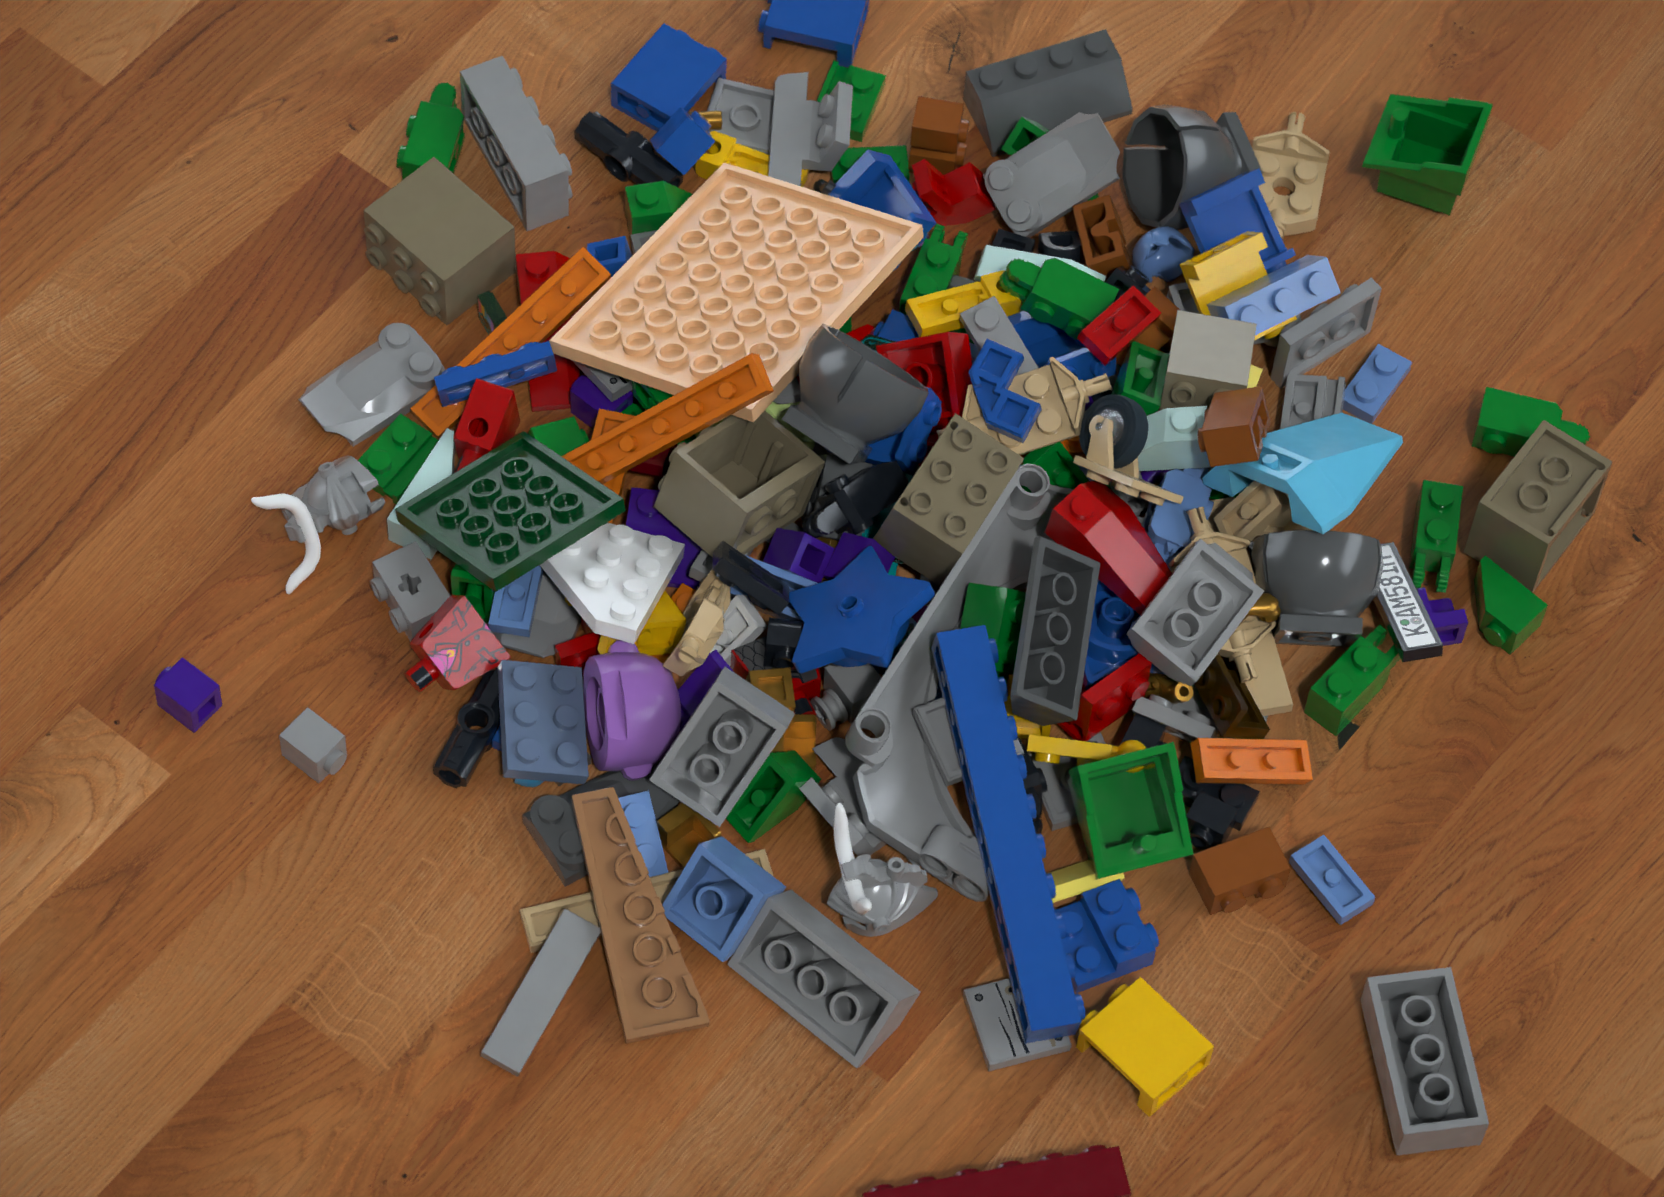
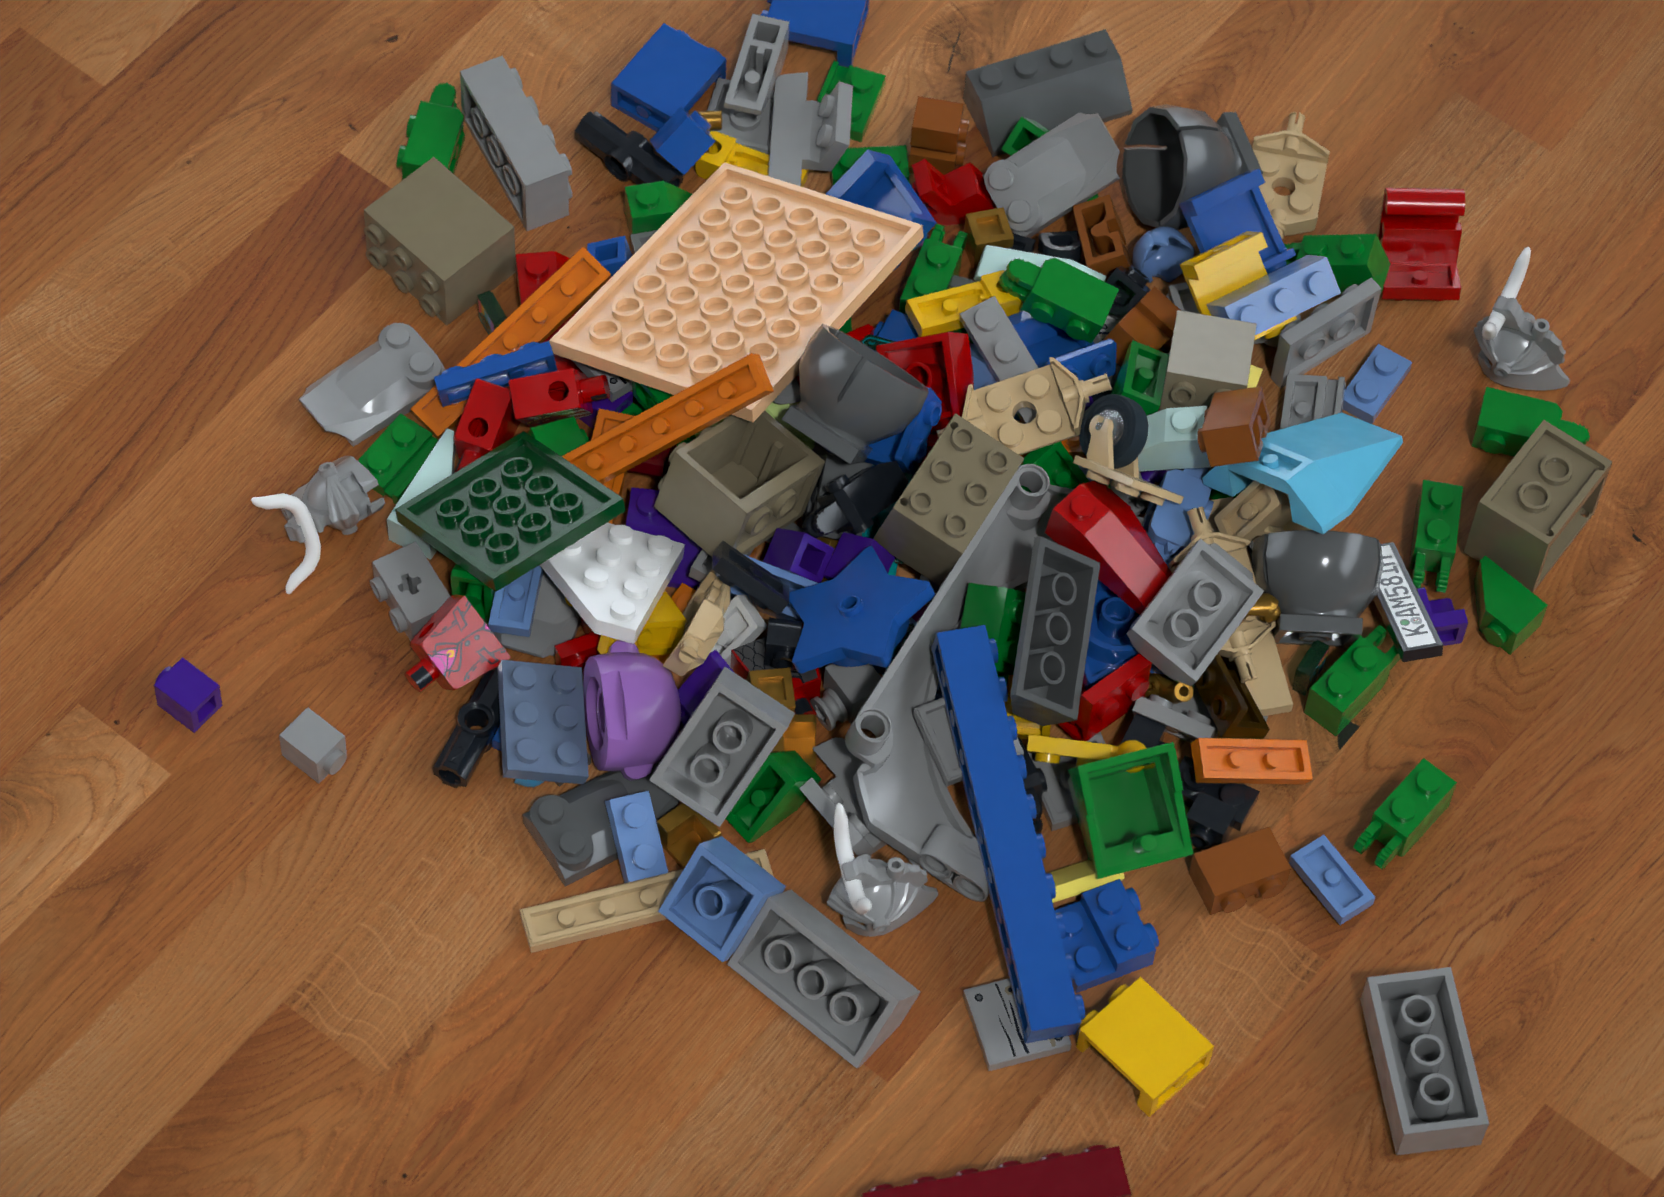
light grey tile [480,909,601,1077] -> none
medium nougat wing [571,787,710,1044] -> none
black hinge [814,179,836,195] -> none
blue tile [968,339,1042,443] -> none
red plate [1077,285,1162,366] -> none
green piece [1362,94,1493,215] -> none
none -> red torso [509,368,610,427]
none -> light grey slope [724,14,789,116]
none -> pearl gold panel [964,207,1014,271]
none -> green hinge [1284,234,1390,295]
none -> clear green tile [1292,639,1330,696]
none -> green hinge [1353,758,1457,870]
none -> red piece [1377,188,1465,301]
none -> light grey helmet [1474,247,1571,390]

